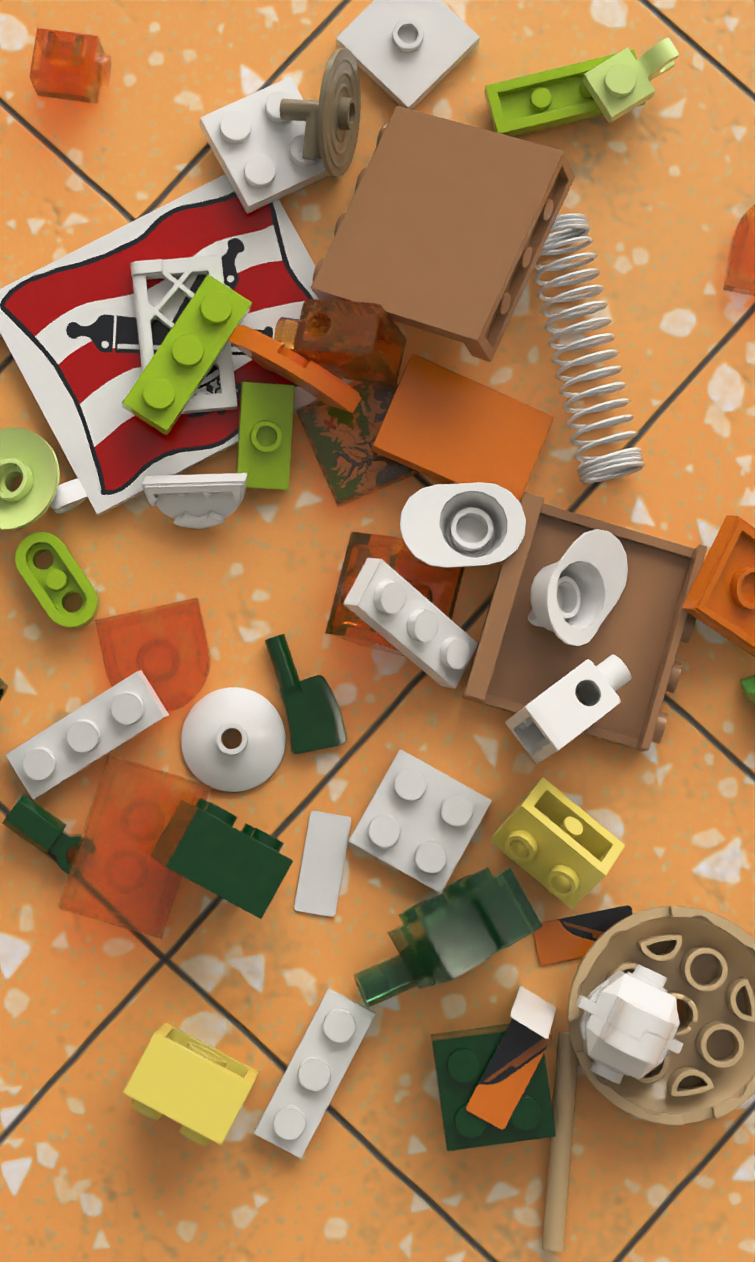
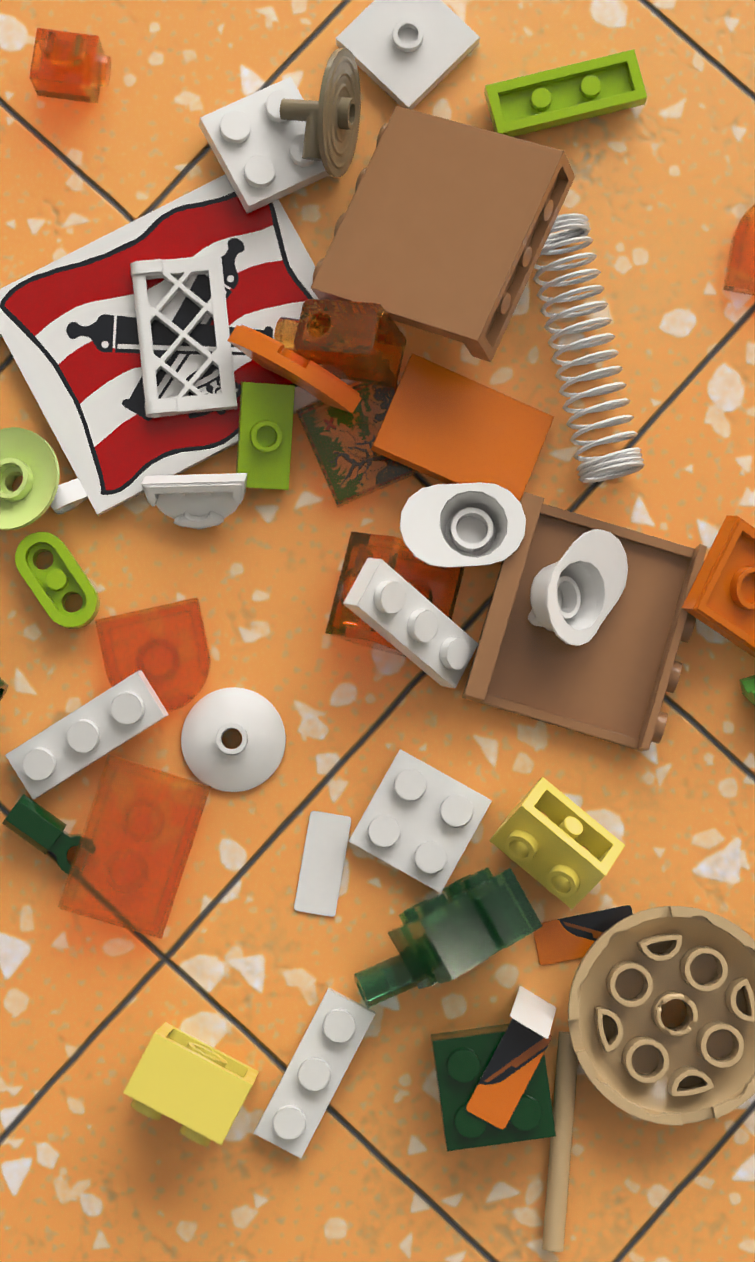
lime plate [122,274,252,435] -> none
dark green brick [150,798,293,919] -> none
dark green piece [265,634,347,754] -> none
white torso [505,654,632,764] -> none
white piece [576,964,683,1084] -> none
yellowish green plate [582,37,680,124] -> none

